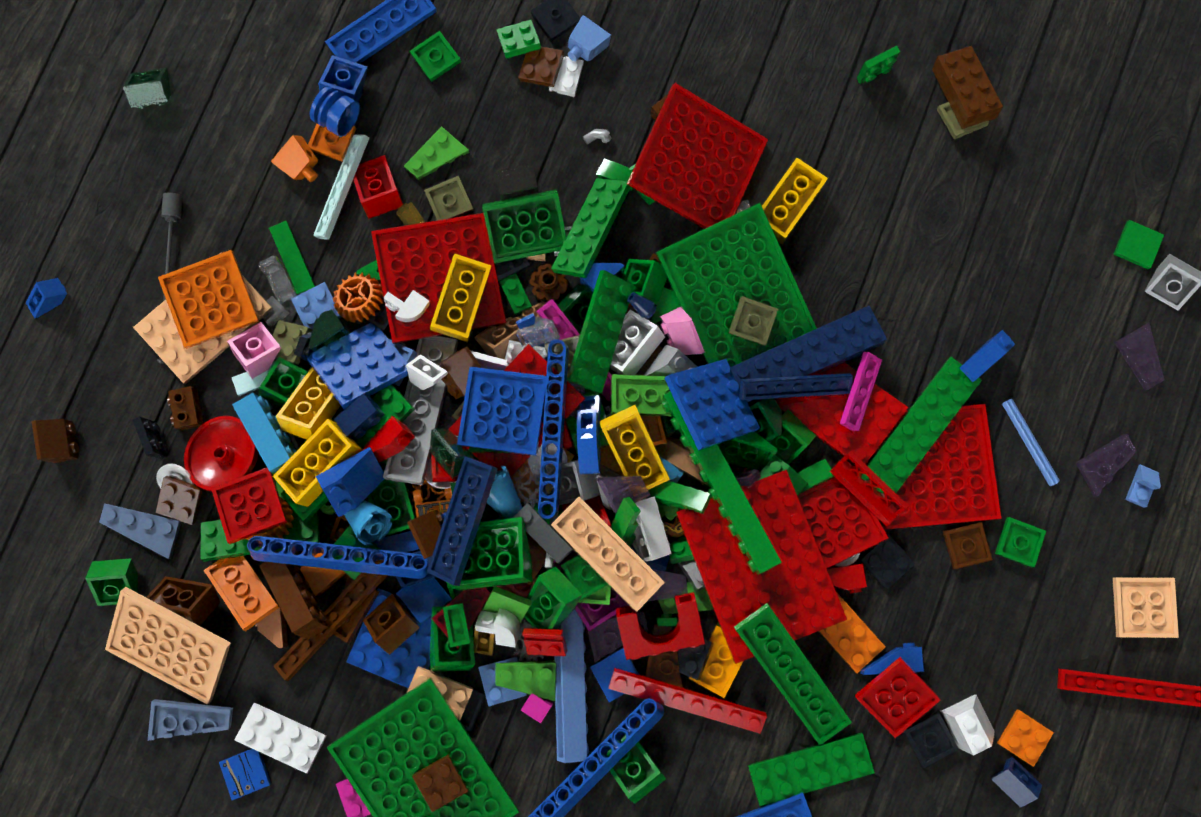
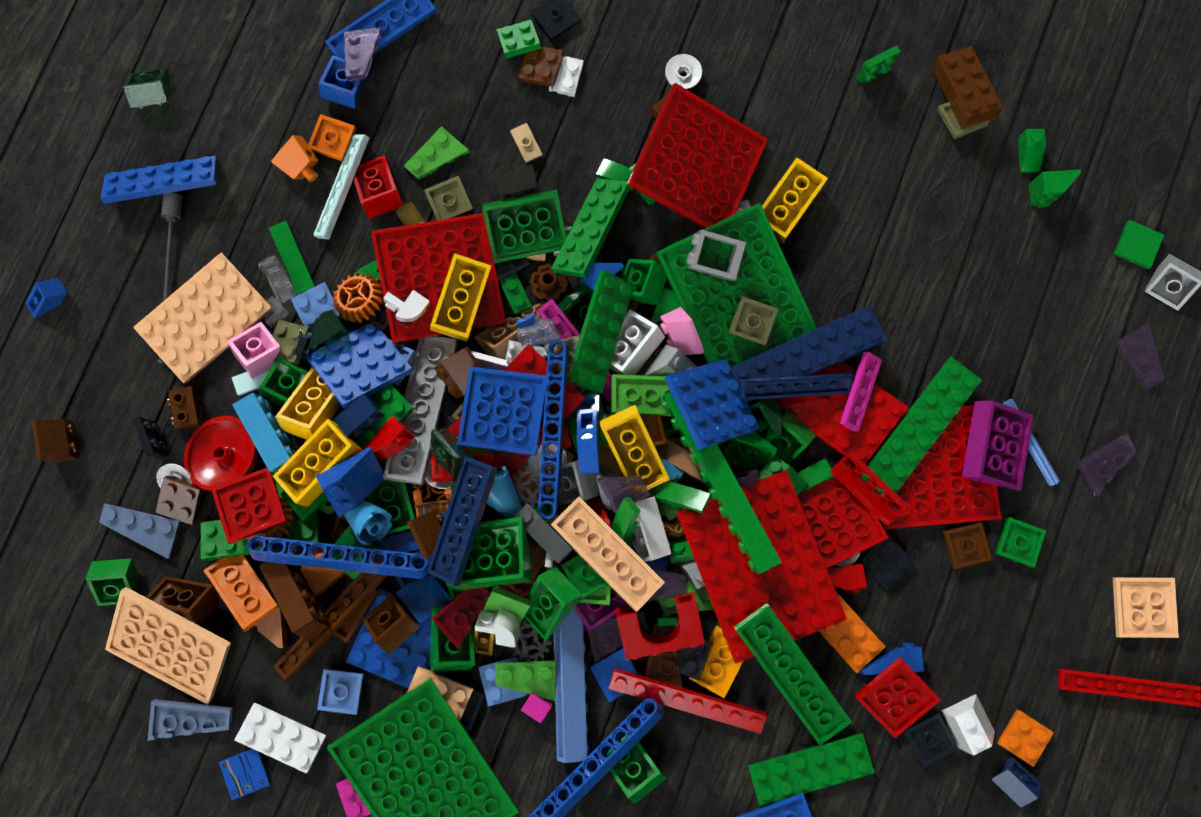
orange plate [158,250,259,349] -> none
blue wheel [310,86,360,137] -> none
white slope [406,354,448,390] -> none
green plate [410,31,461,82] -> none
reddish brown plate [412,754,468,812] -> none
green plate [443,603,470,648] -> none
red plate [522,628,568,656] -> none
medium blue torso [568,15,611,61] -> none
light grey arm [583,129,611,144] -> none
dark blue cone [627,292,656,319] -> none
blue slope [960,330,1015,382] -> none
medium blue slope [1125,464,1161,508] -> none
none -> blue plate [101,156,218,204]
none -> medium blue plate [317,669,364,715]
none -> clear purple wing [344,28,383,81]
none -> tan plate [510,123,543,164]
none -> white dish [665,54,702,89]
none -> light grey window [686,229,746,281]
none -> magenta slope [962,401,1034,491]
none -> green slope [1018,129,1046,173]
none -> green slope [1029,170,1081,208]

